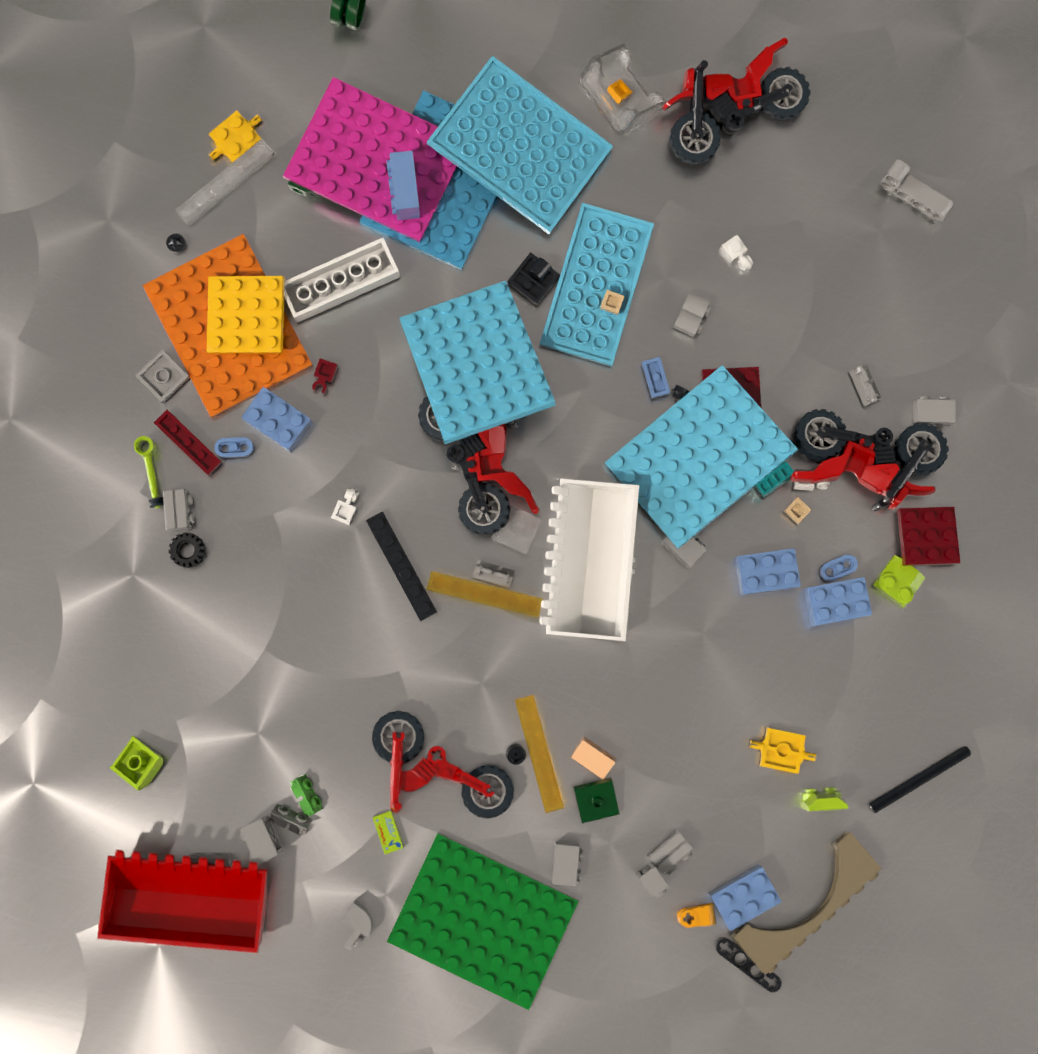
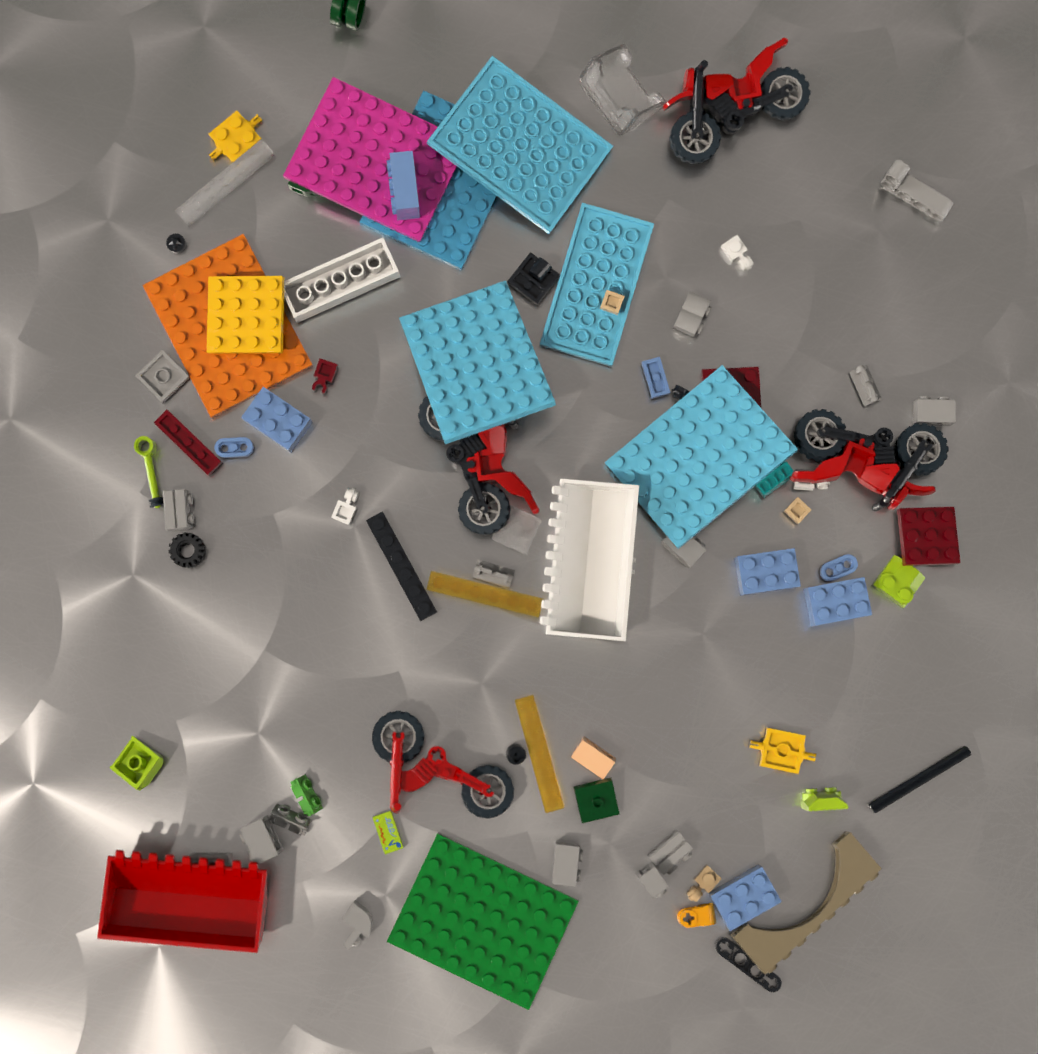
light orange plate [606,79,633,104] -> none
none -> tan plate [686,864,722,902]

